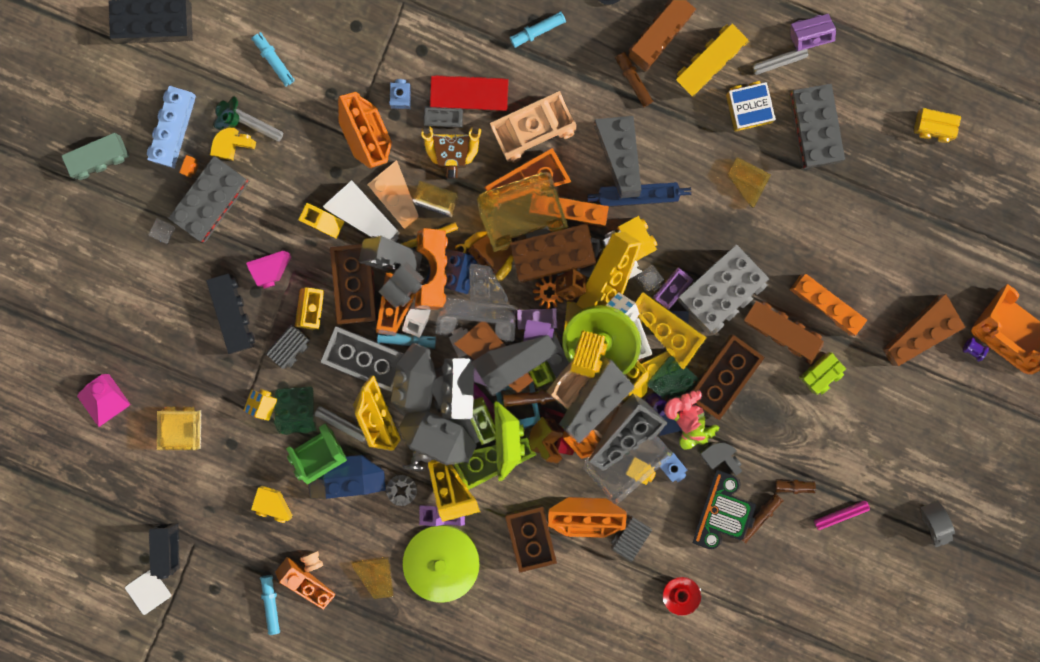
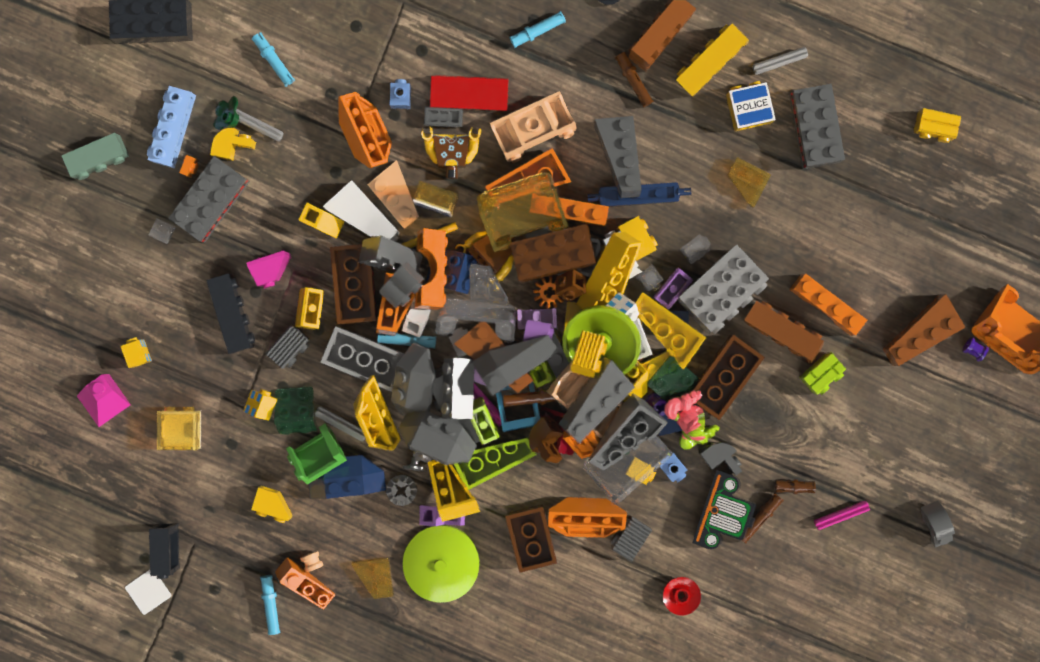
lime wedge [494,402,525,481] -> none
medium lavender brick [790,14,836,51] -> none
none -> yellow brick [121,337,152,368]
none -> clear brick [679,234,712,264]

